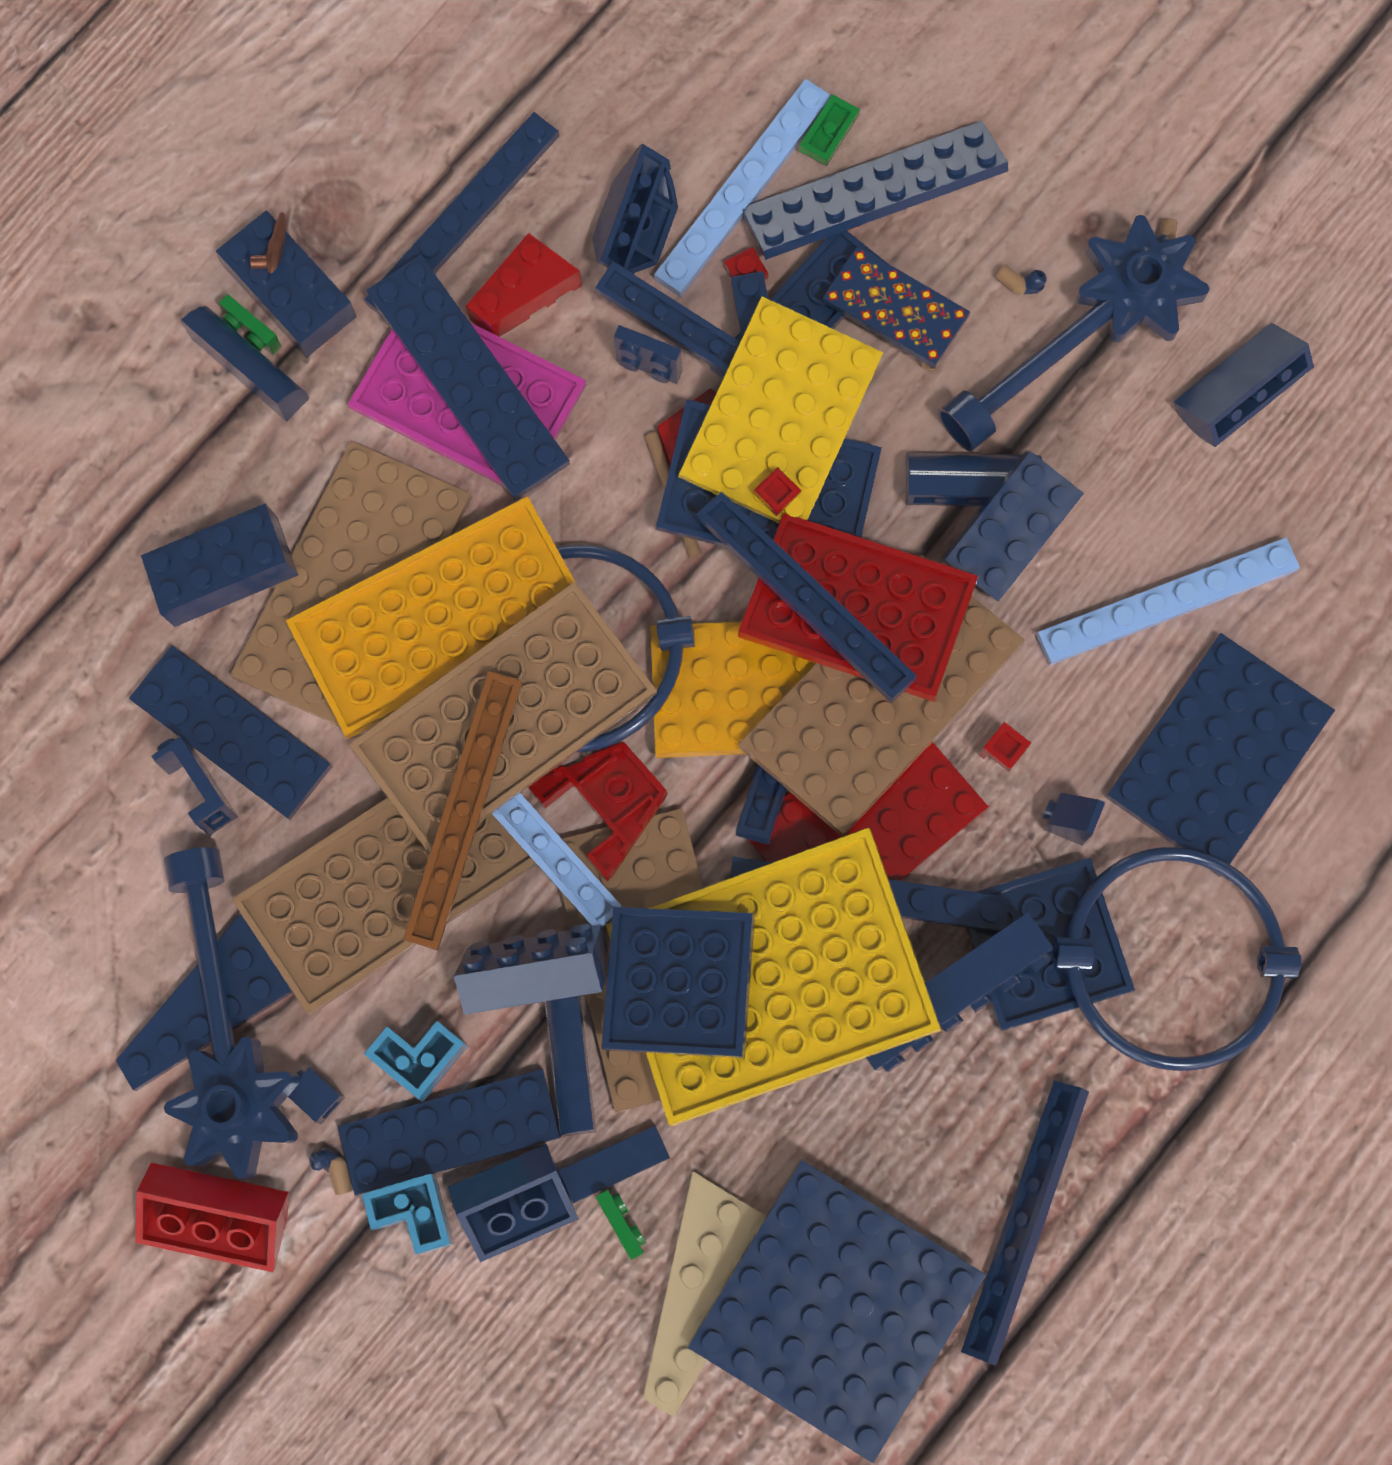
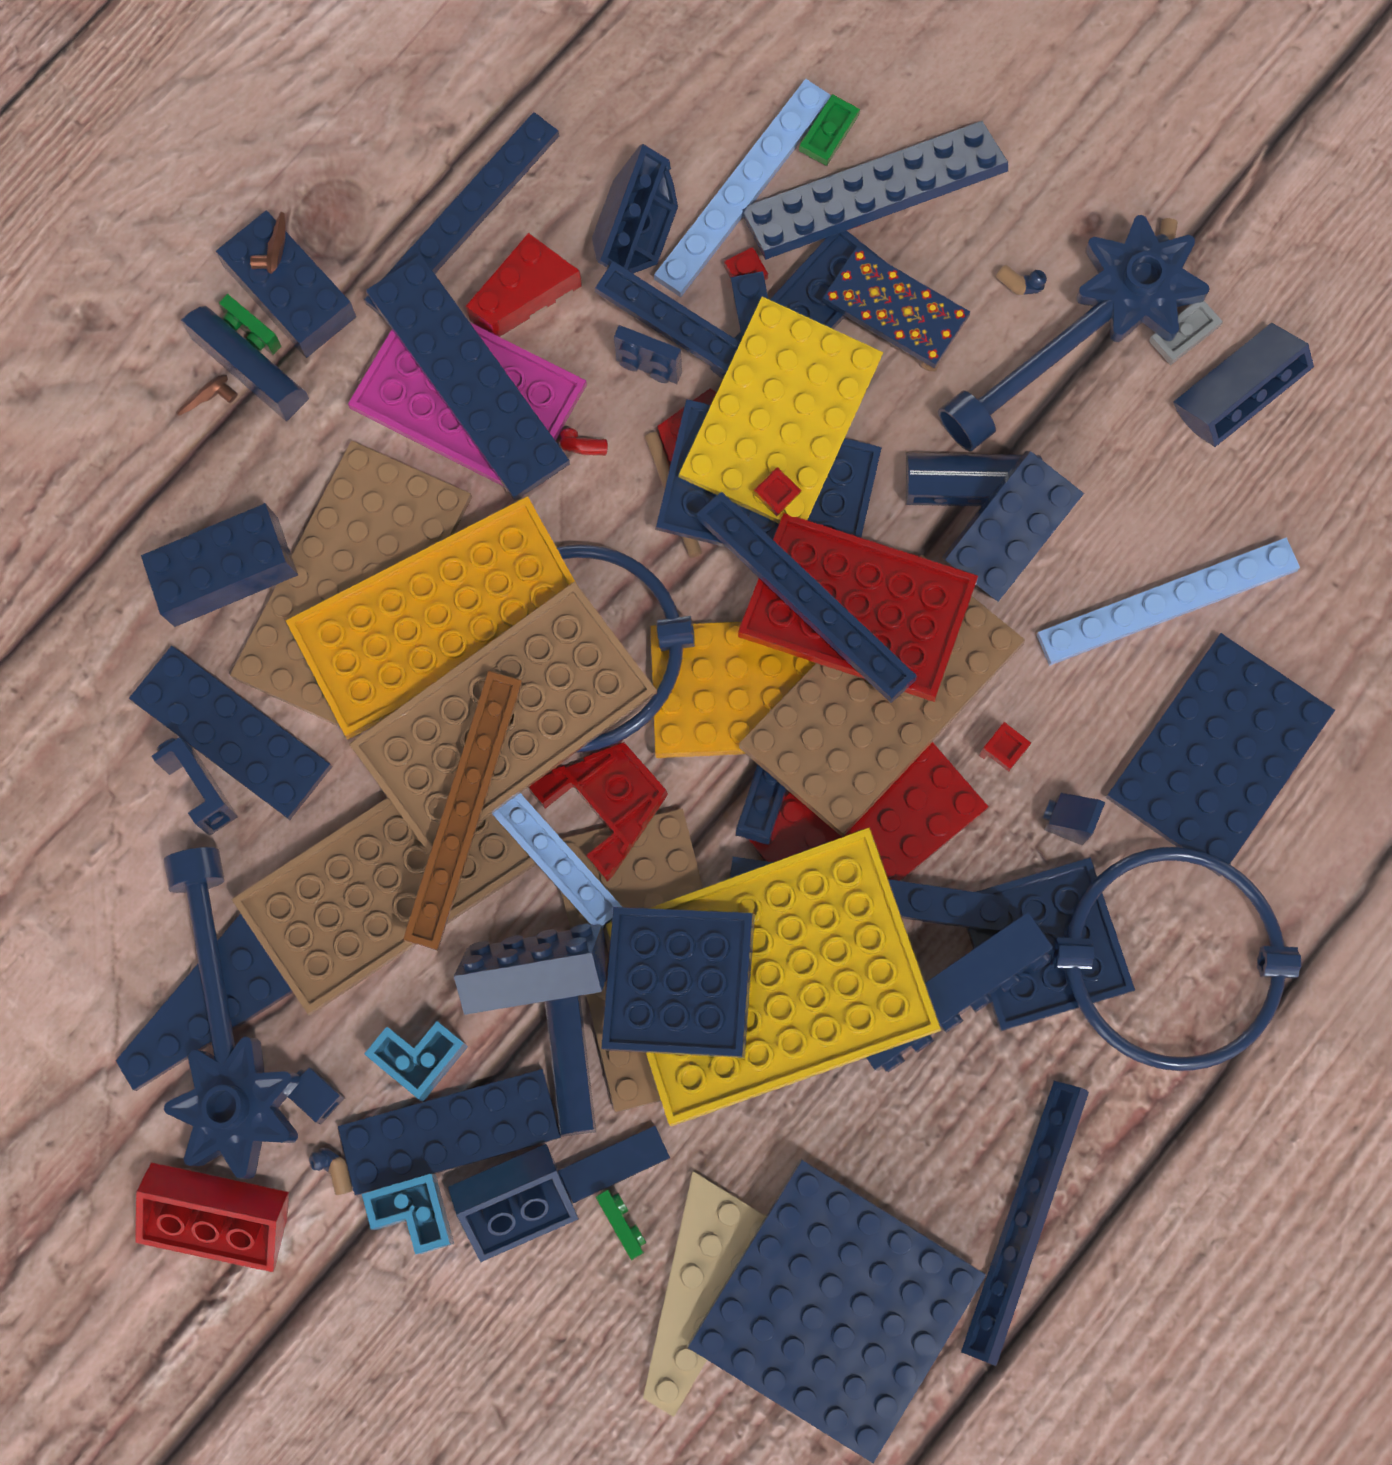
none -> copper bar [176,375,238,416]
none -> red arm [559,428,608,456]
none -> light grey plate [1149,301,1223,365]

